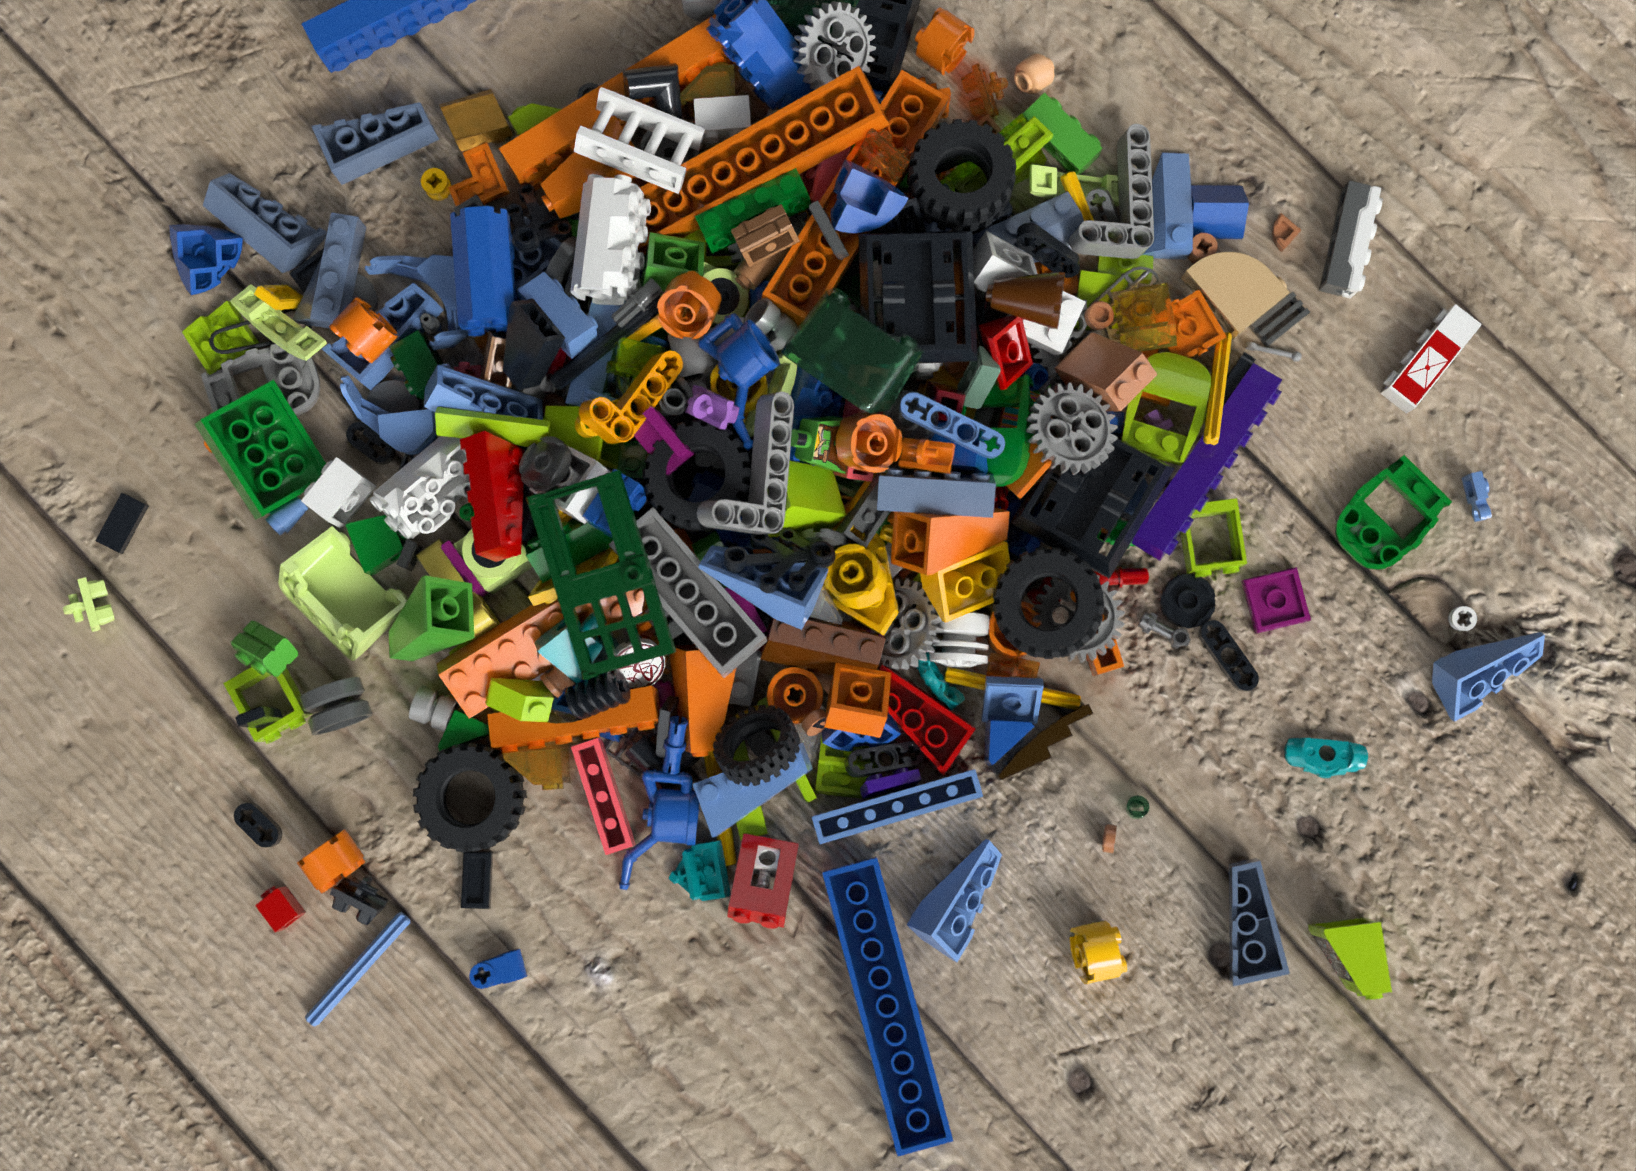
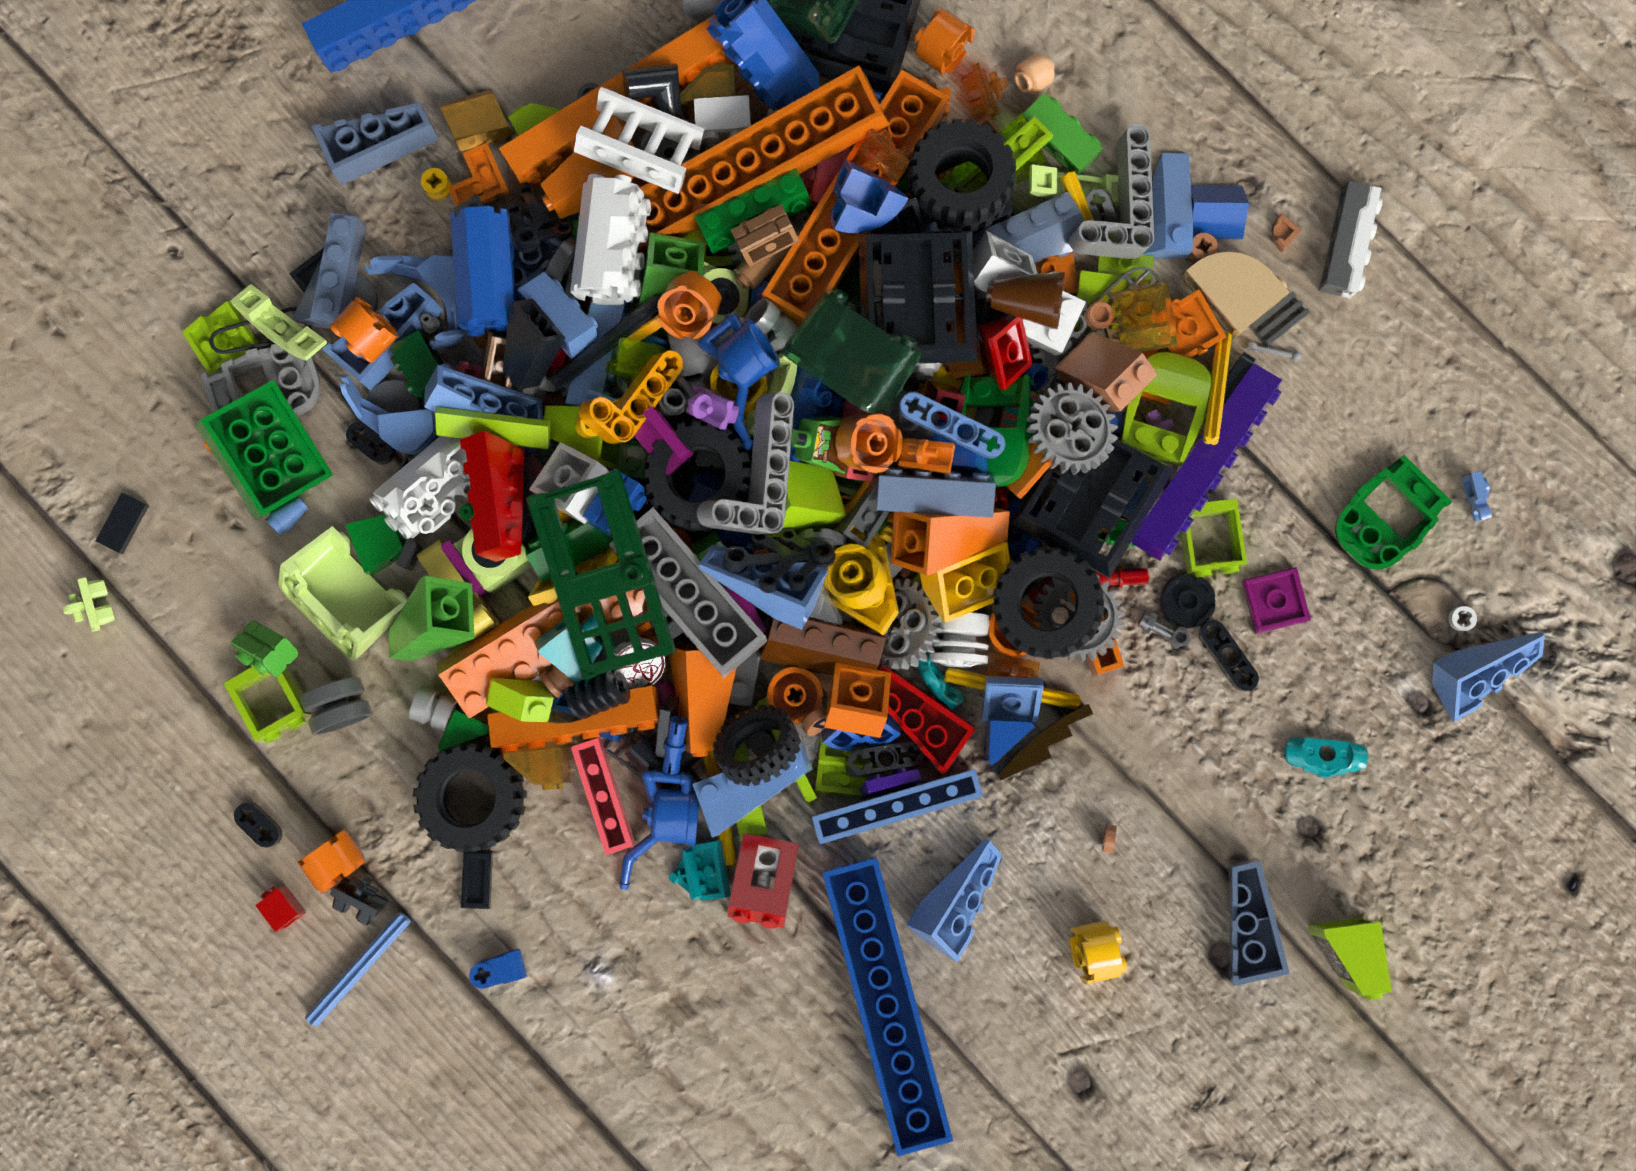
blue brick [169,224,243,295] -> none
sand blue wedge [203,173,327,273] -> none
black tile [235,706,283,728] -> none
yellow plate [254,284,303,310] -> none
white brick [301,457,377,529] -> none
dark grey tile [519,436,571,491] -> none
dark grey axle [612,278,663,327] -> none
light grey gear [793,1,876,90] -> none
dark grey tile [809,200,849,260] -> none
sand green slope [957,346,1001,409] -> none
black beam [1016,223,1080,278] -> none
clear green hinge [1126,795,1149,819] -> none
white brick [1380,304,1482,414] -> none

